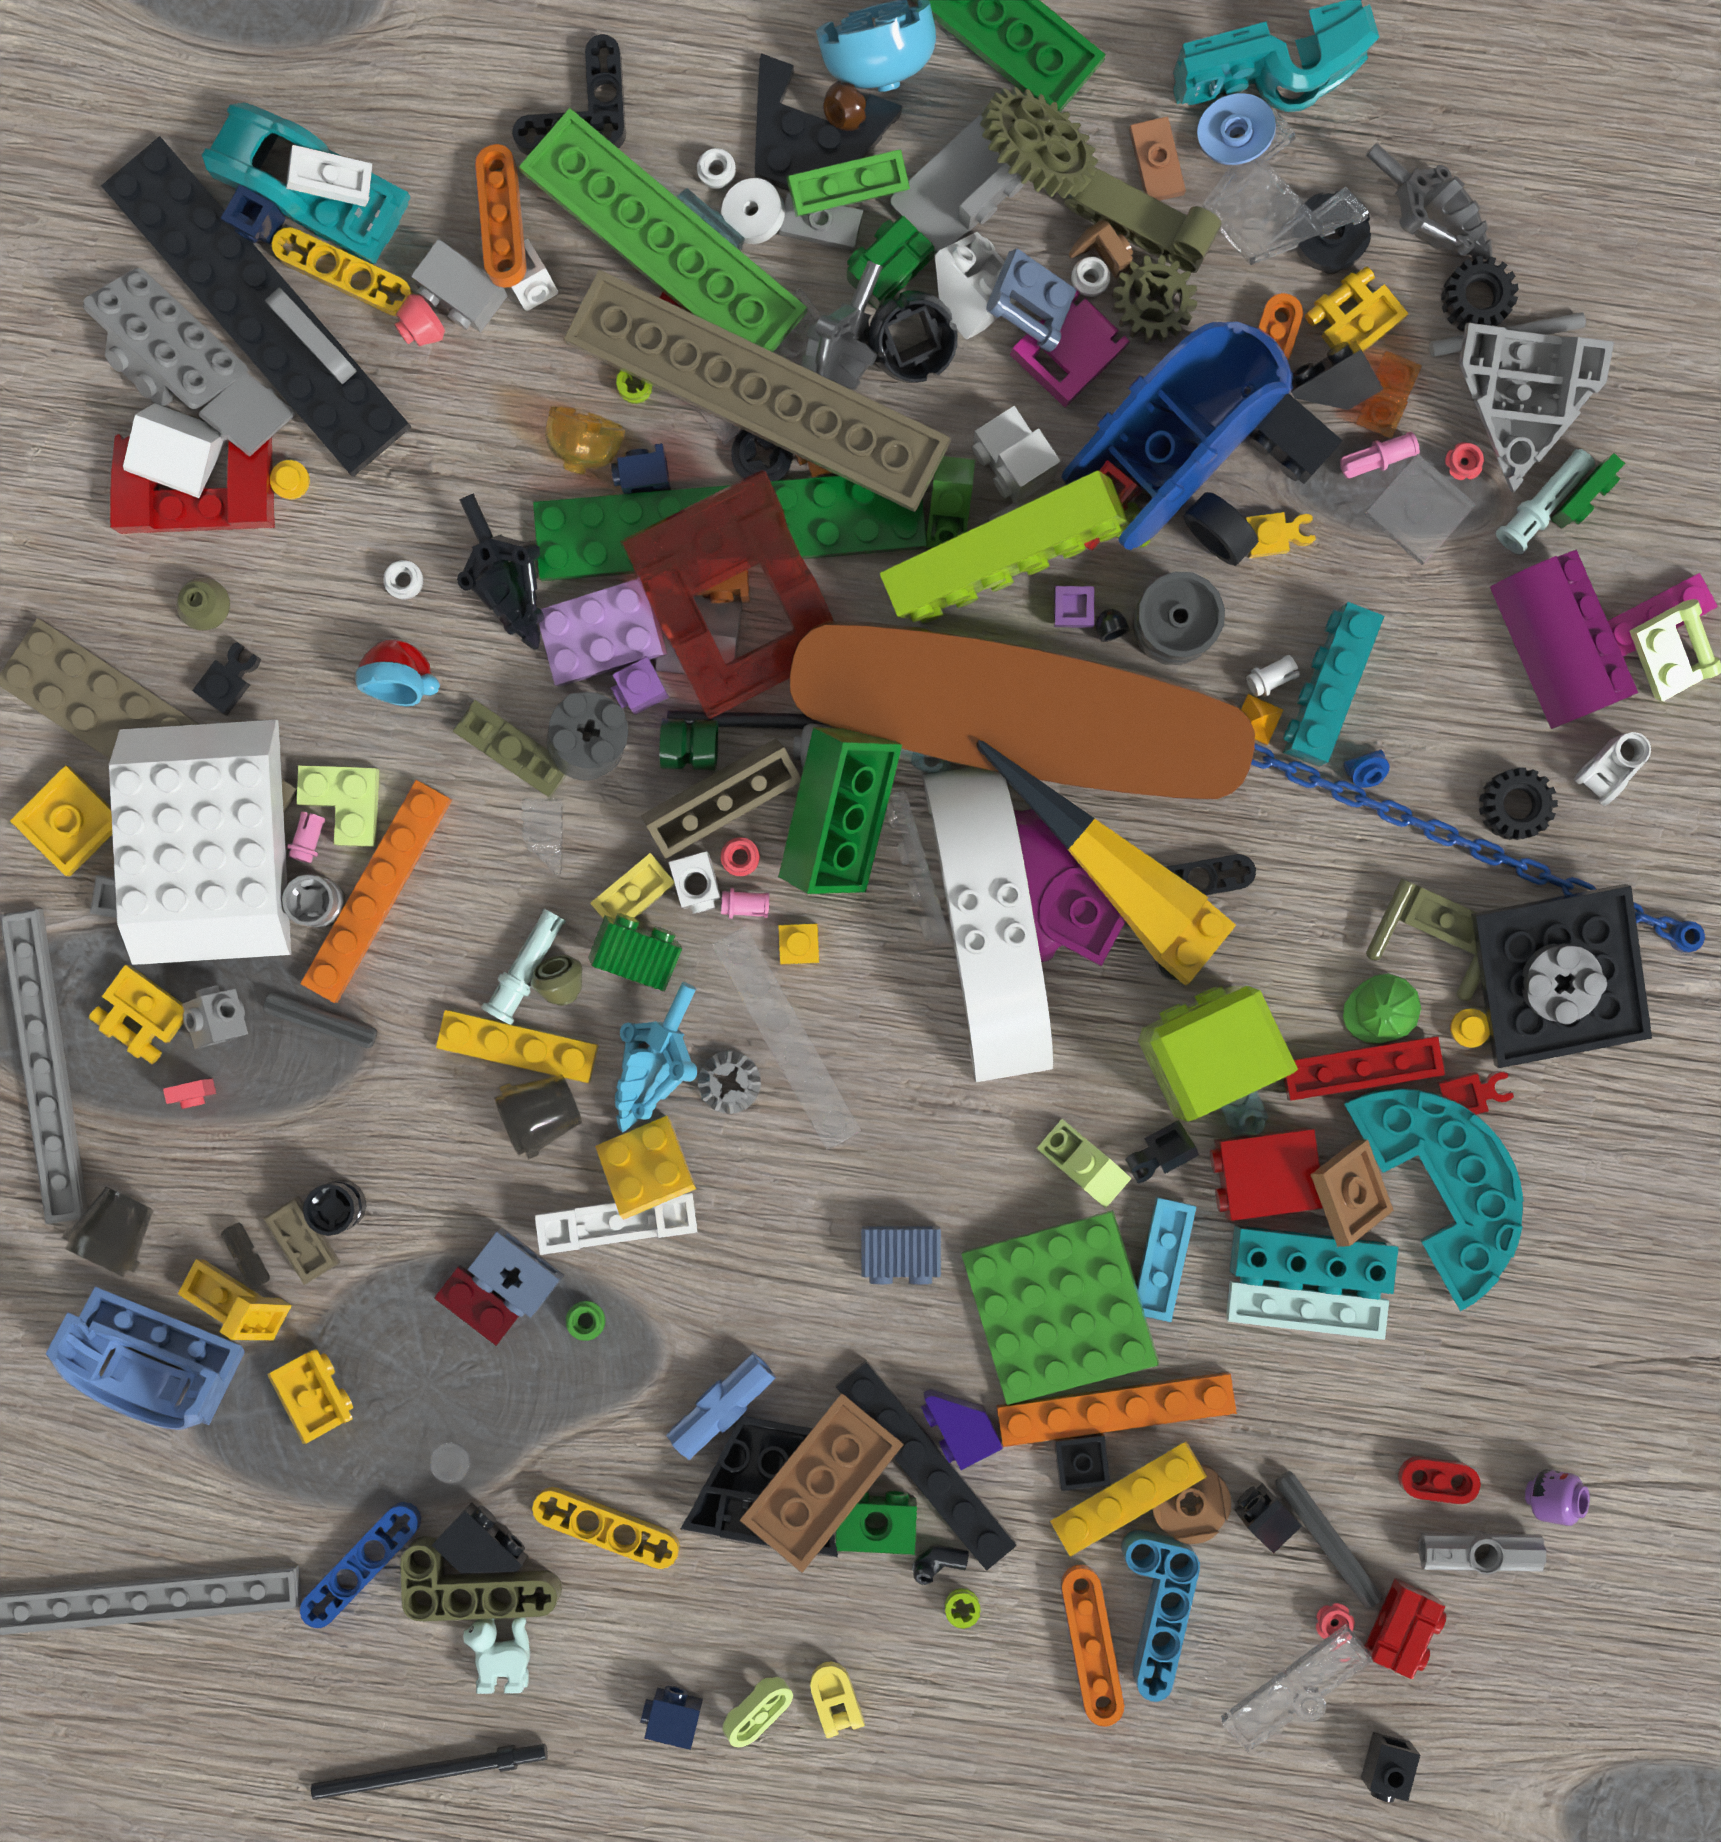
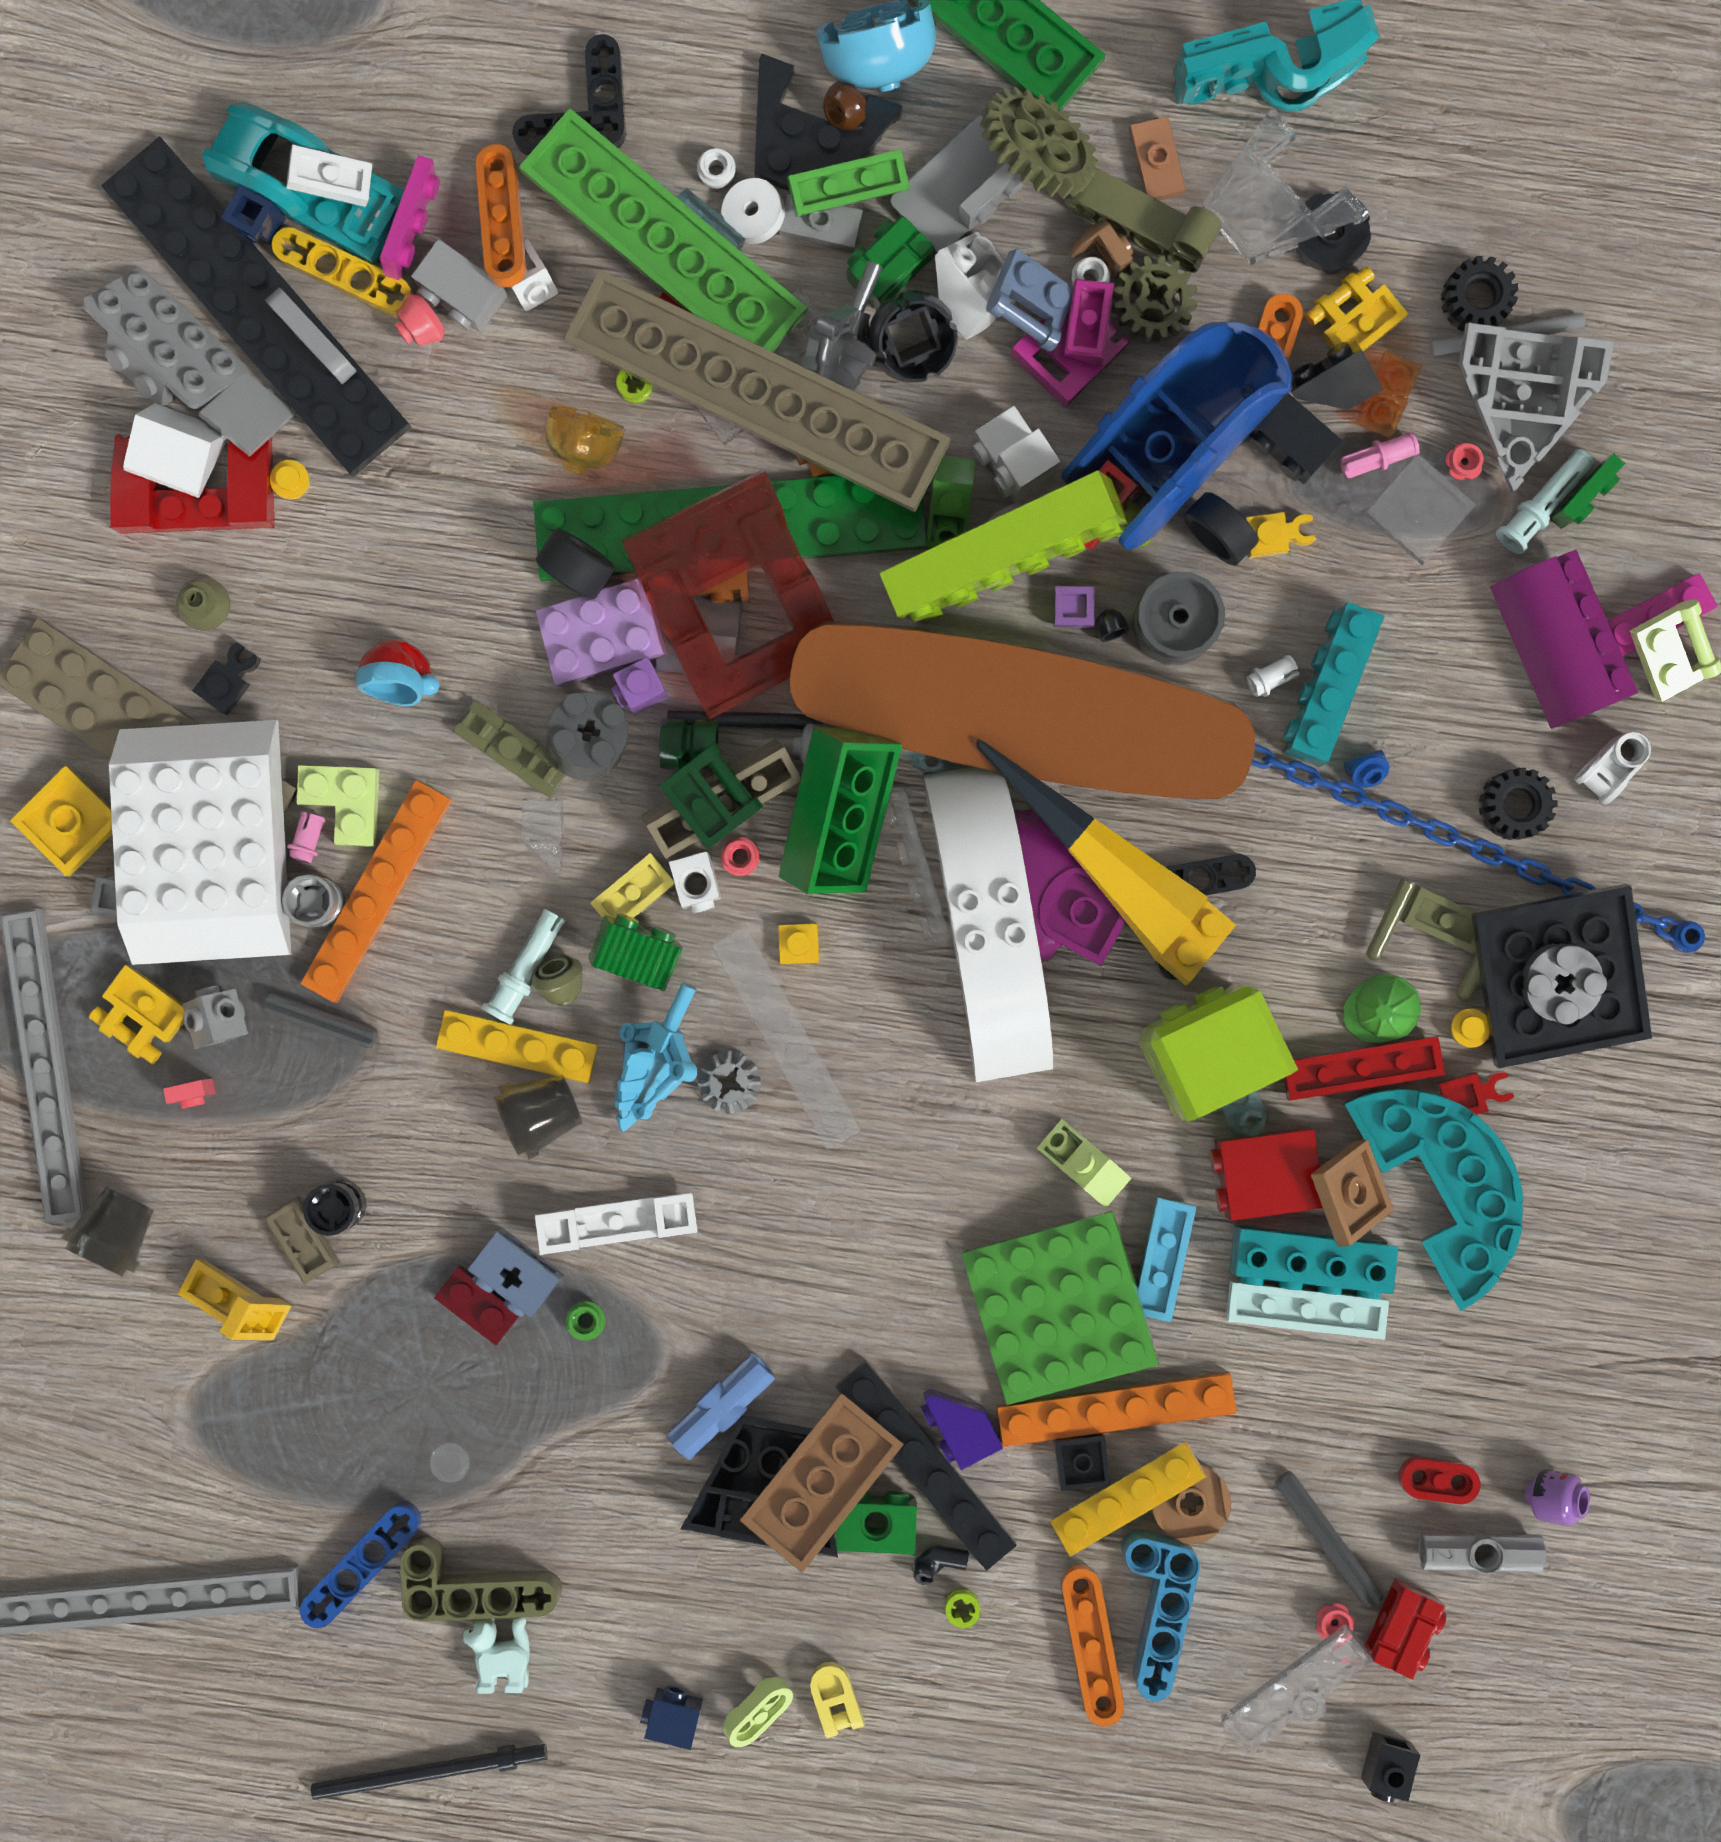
medium blue piece [46,1287,245,1430] -> none
clear smoke piece [221,1223,270,1289] -> none
yellow bracket [267,1349,353,1444] -> none
white plate [383,560,423,600] -> none
black slope [432,1502,528,1573] -> none
black bar [457,493,544,650] -> none
yellow beam [532,1487,680,1569] -> none
yellow plate [595,1115,696,1220] -> none
dark blue brick [611,443,671,494] -> none
bright pink pin [721,888,769,919] -> none
black gear [731,430,794,483] -> none
sand blue brick [861,1226,941,1285] -> none
black plate [1125,1120,1199,1184] -> none
light blue dish [1197,93,1276,165] -> none
black slope [1234,1483,1302,1553] -> none
light orange slope [1241,694,1283,746] -> none
flat silver bar [1366,143,1492,260] -> none
none -> dark pink plate [380,155,440,280]
none -> black tyre [536,529,615,599]
none -> dark green plate [658,742,763,850]
none -> dark pink slope [1064,279,1114,367]

